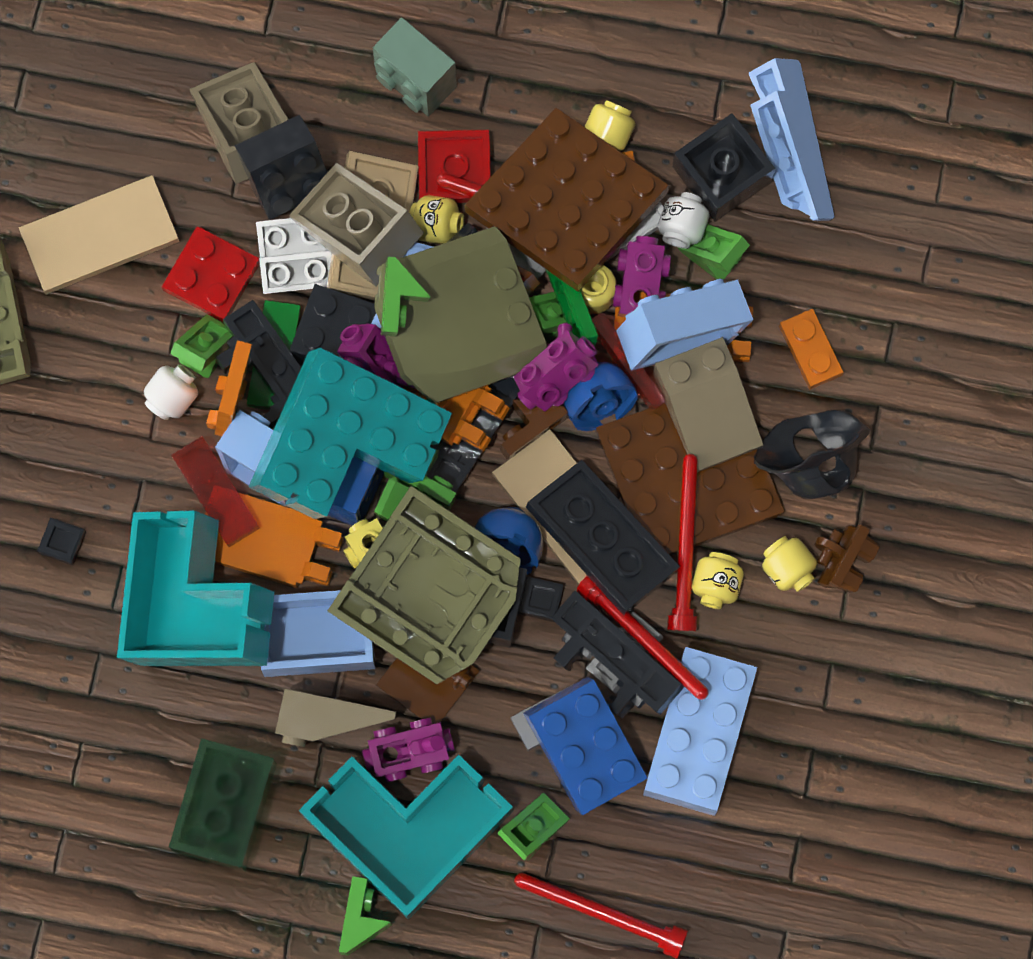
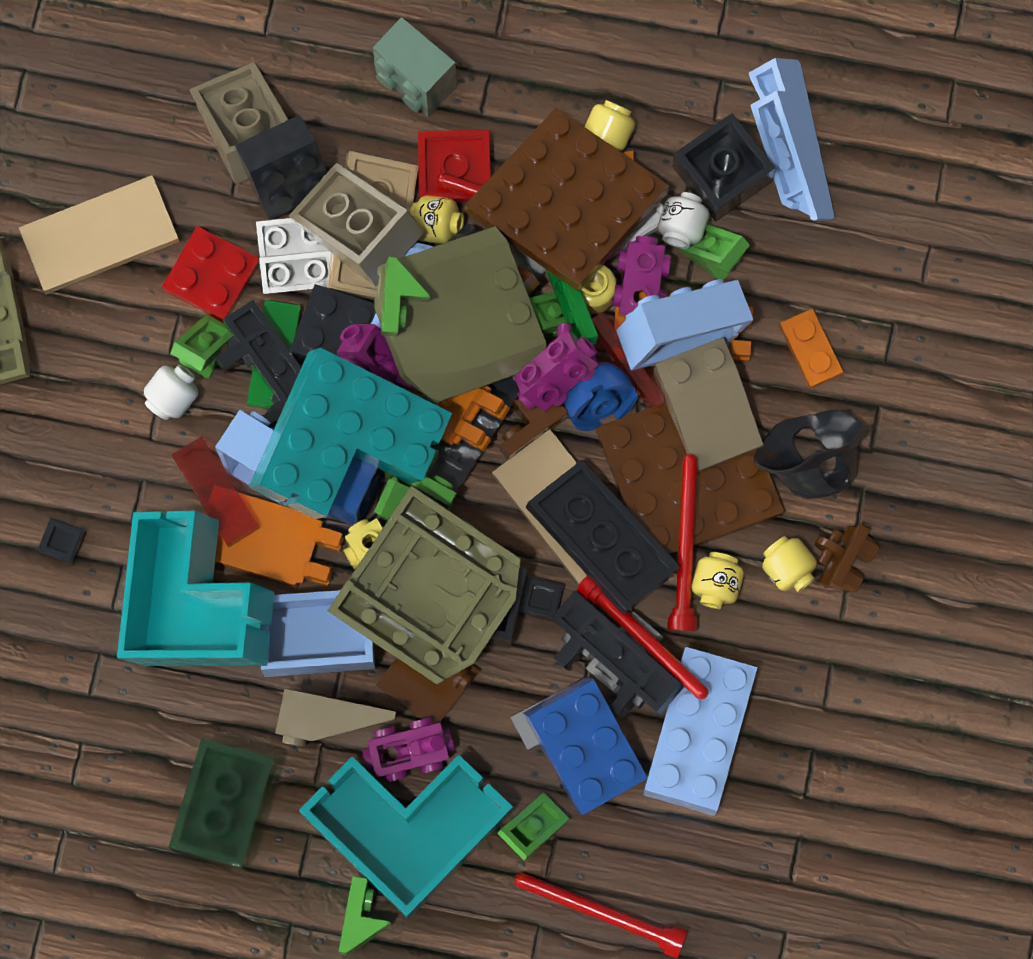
orange tile [206,340,252,436] -> none
blue cylinder [474,507,543,575] -> none

